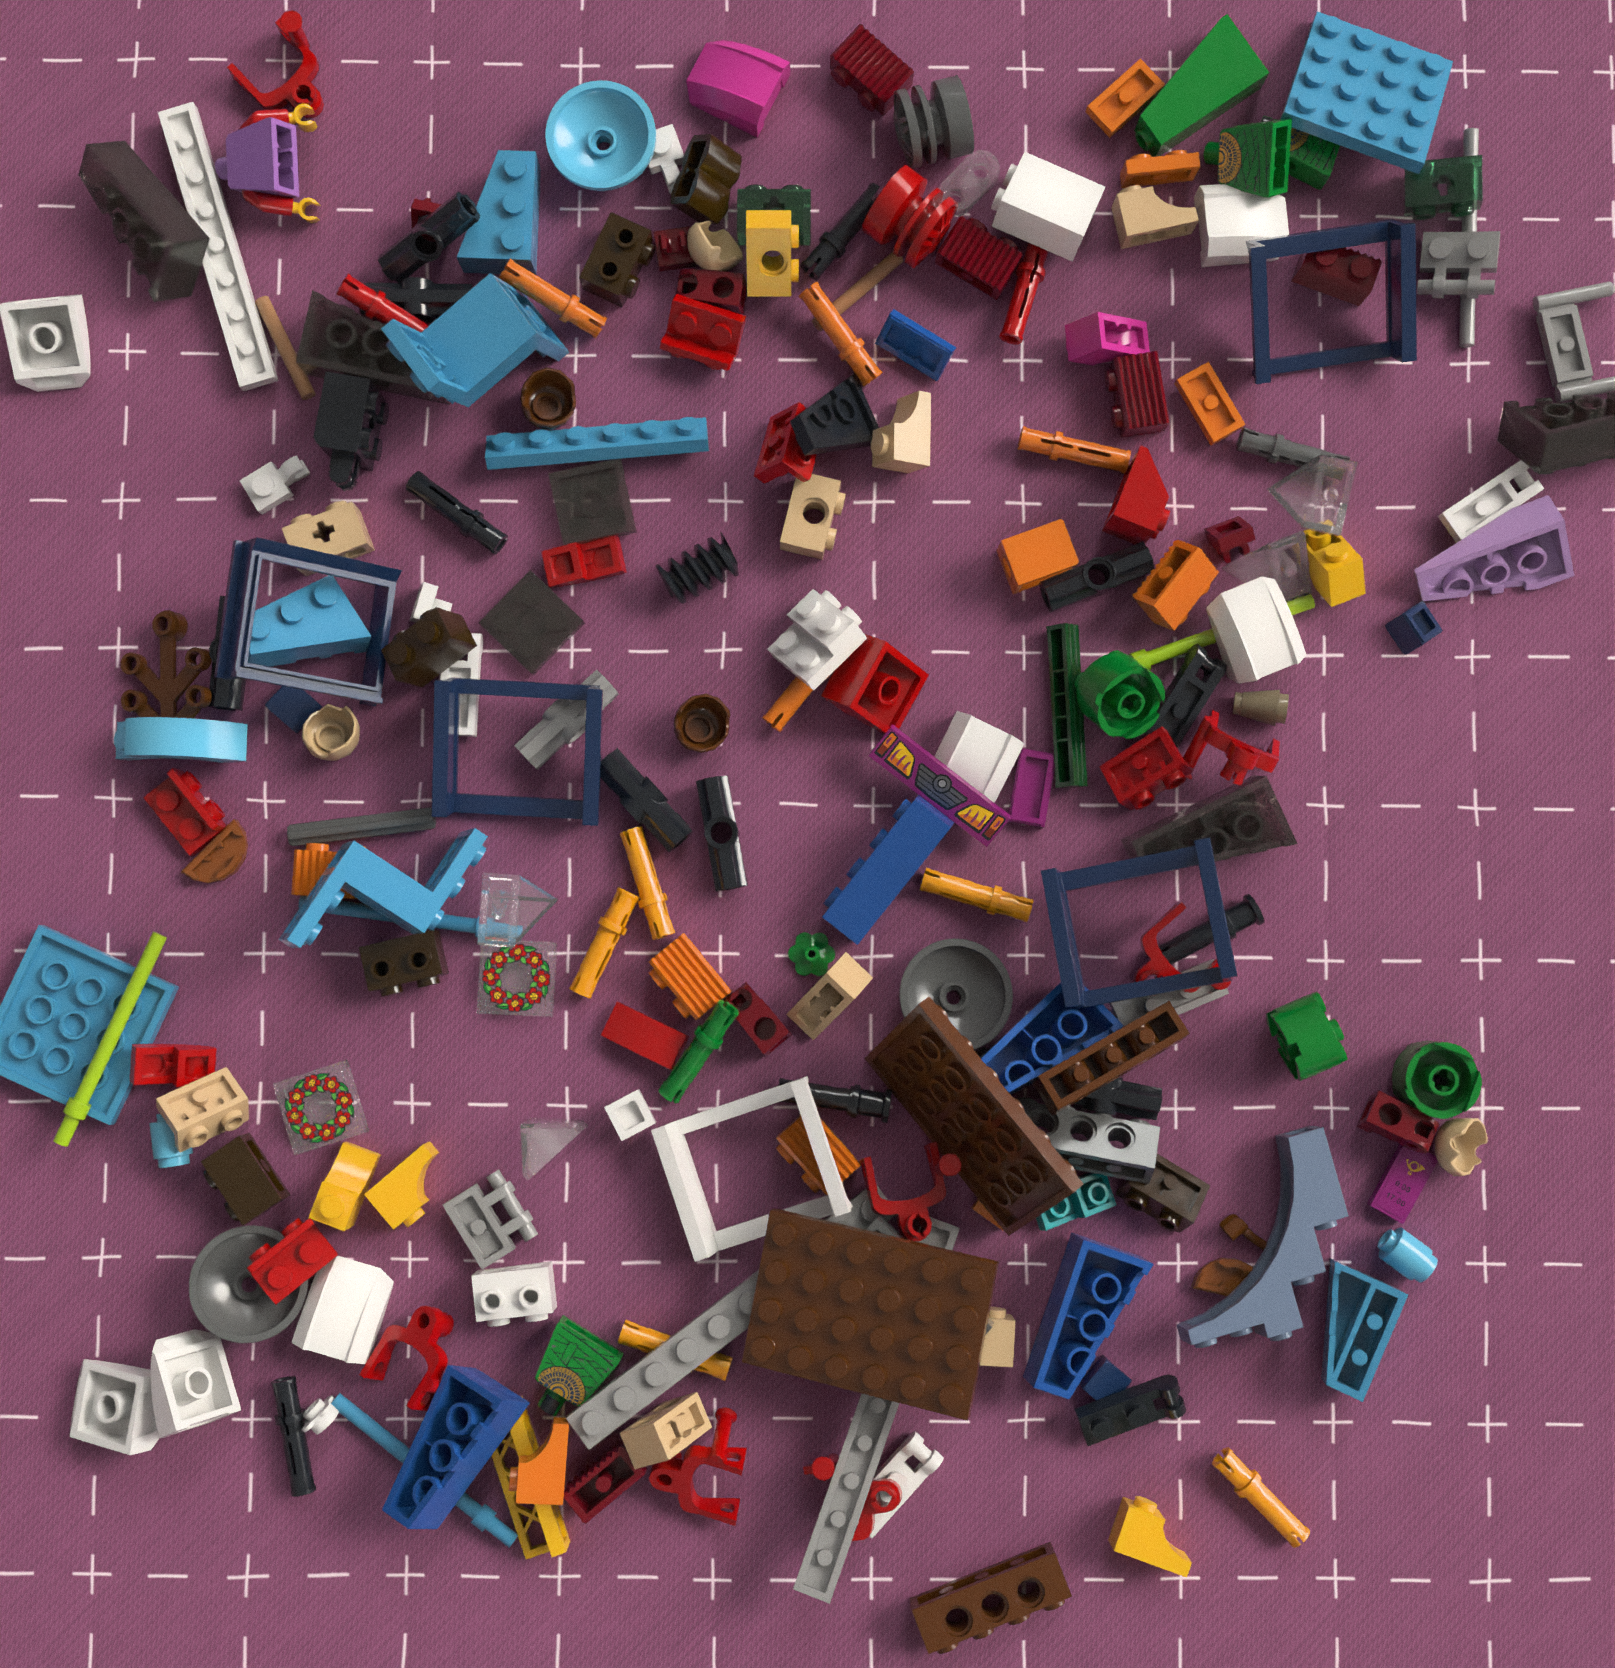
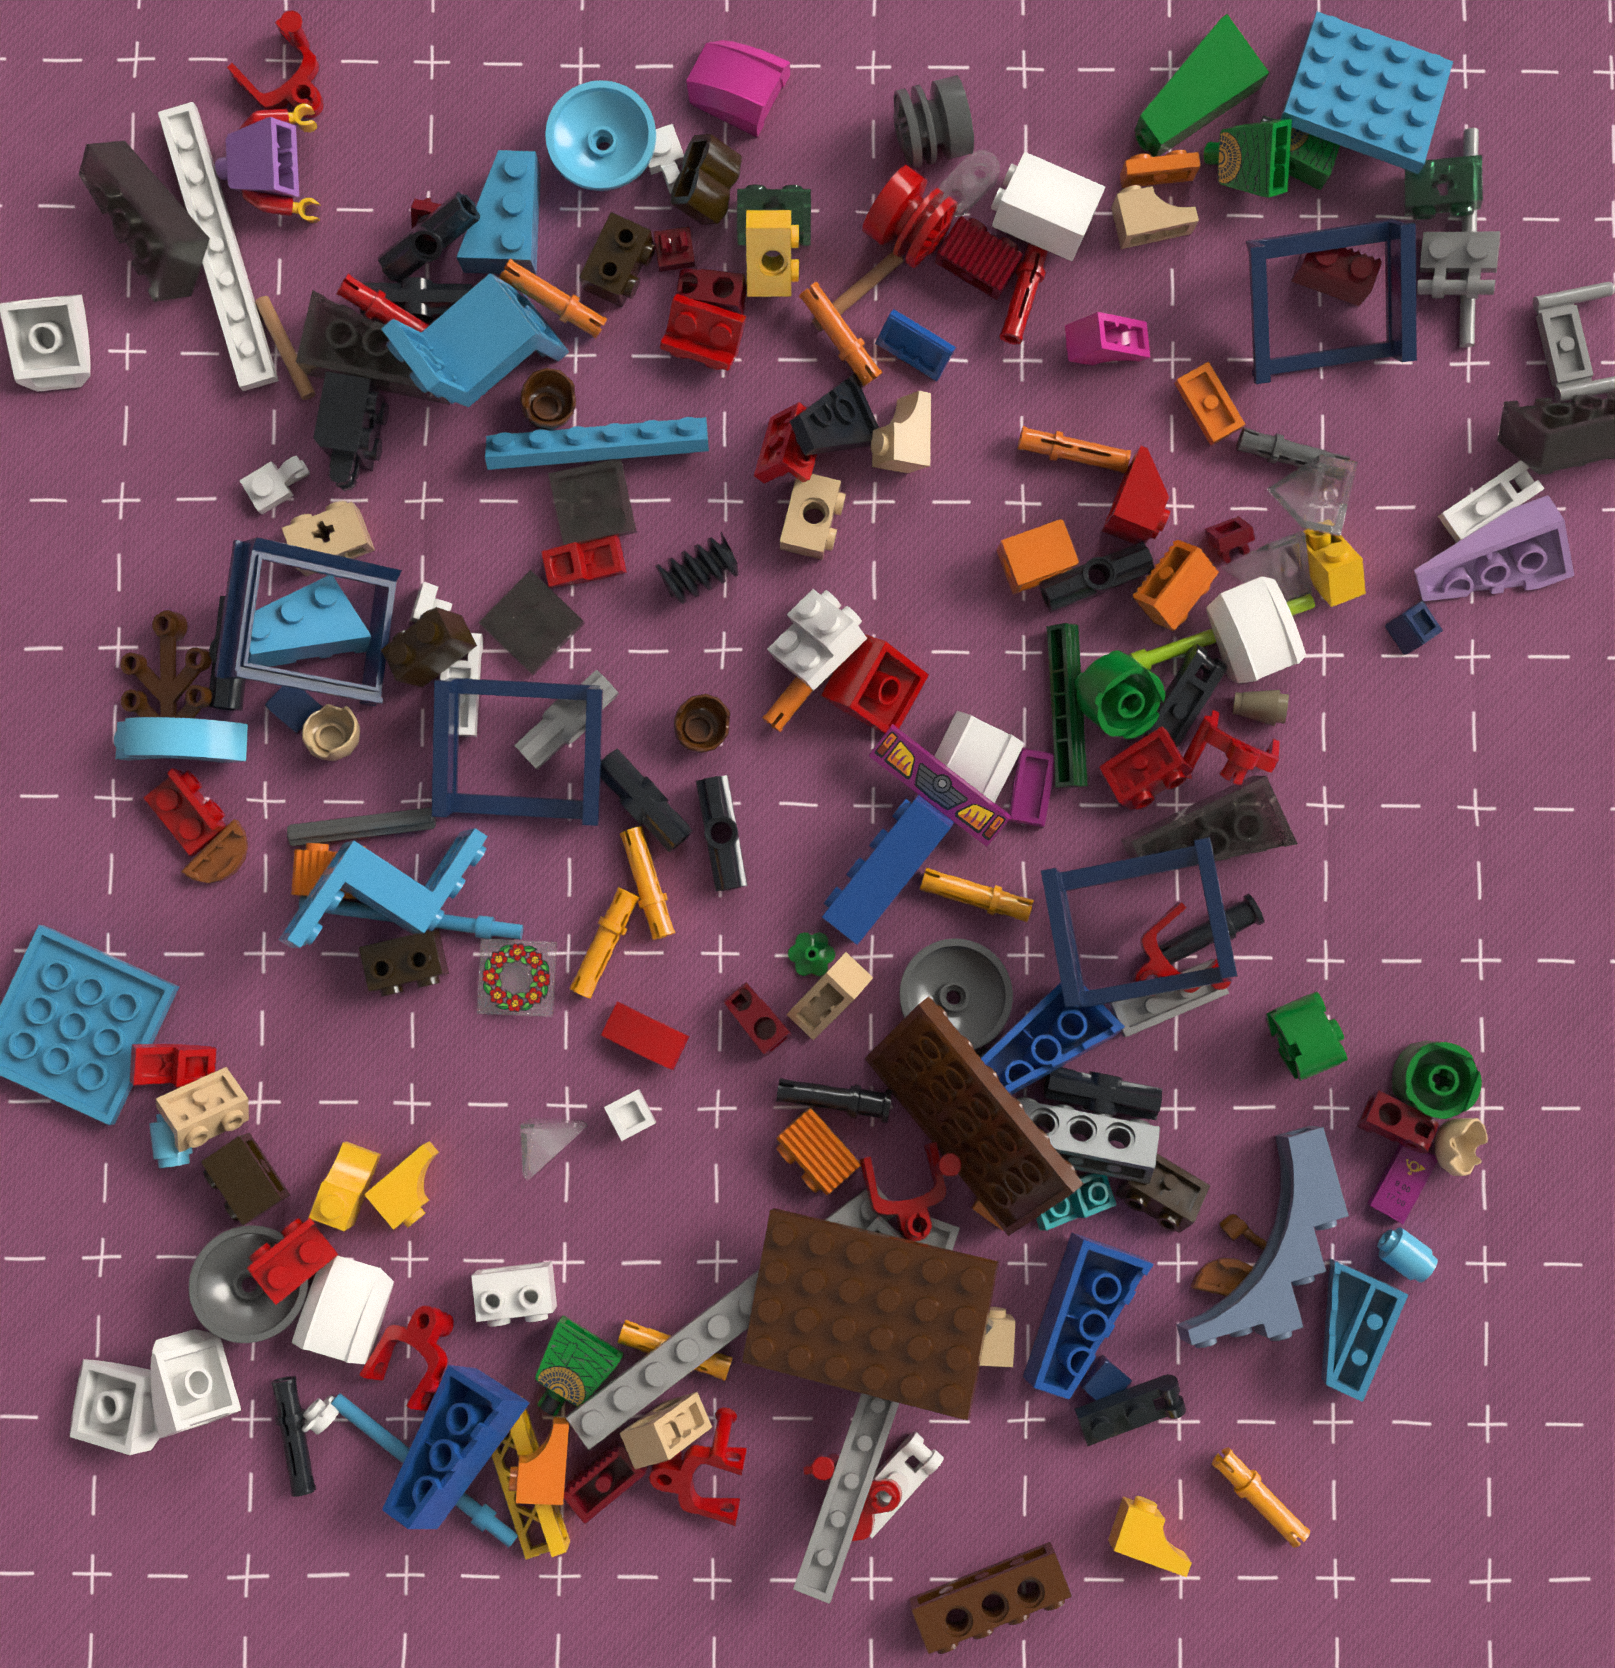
lime bar [53,932,167,1147] -> none
tile [272,1060,369,1156] -> none
black pin [406,471,508,555] -> none
light grey plate [443,1170,538,1270] -> none
clear slope [477,872,558,948] -> none
orange brick [648,933,732,1020] -> none
white piece [651,1076,853,1262] -> none
green pin [659,1000,739,1103] -> none
tan hair [687,220,743,272] -> none
black pin [800,183,880,281] -> none
dark red brick [830,24,914,116] -> none
reddish brown brick [1033,1001,1190,1116] -> none
orange plate [1085,58,1165,138] -> none
dark red brick [1105,351,1169,438] -> none
white slope [1194,184,1289,267] -> none

